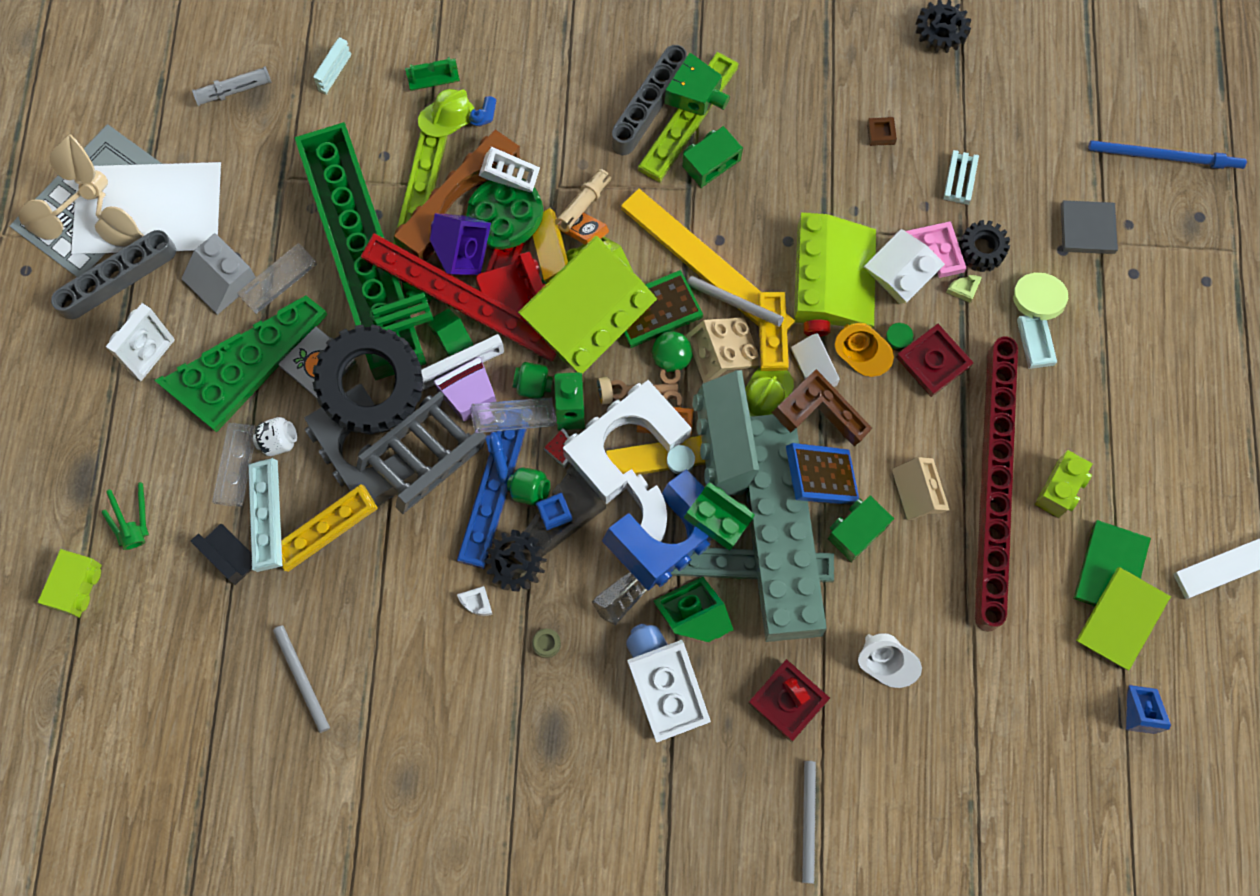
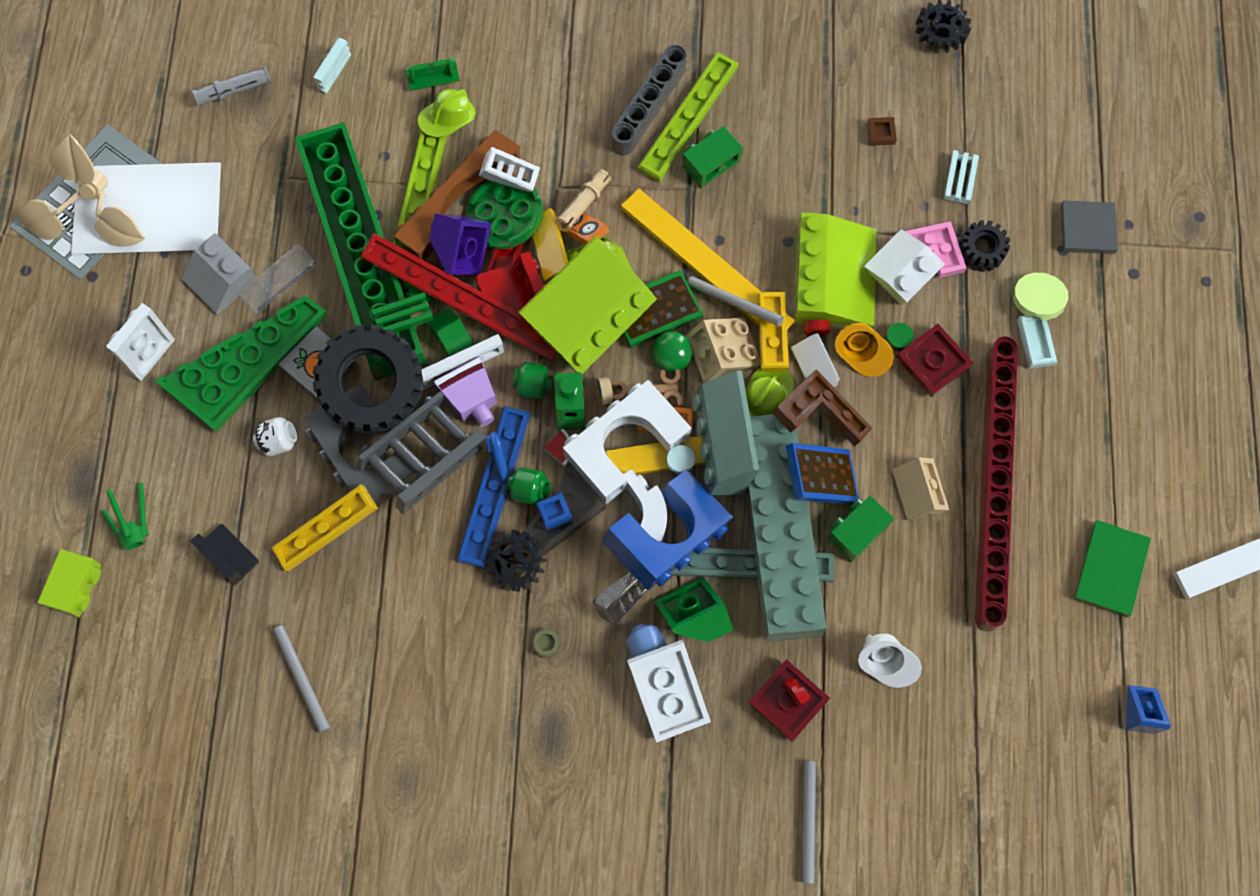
dark grey beam [51,230,176,319] -> none
clear tile [212,423,256,507] -> none
light aqua tile [248,458,282,572] -> none
white tile [457,586,493,616] -> none
blue arm [469,96,497,127] -> none
clear tile [470,397,557,433] -> none
green torso [665,53,730,116] -> none
green bracket [683,482,755,551] -> none
yellowish green tile [946,275,982,303] -> none
lime brick [1034,450,1093,518] -> none
lime tile [1076,567,1171,671] -> none
blue bar [1088,140,1247,169] -> none

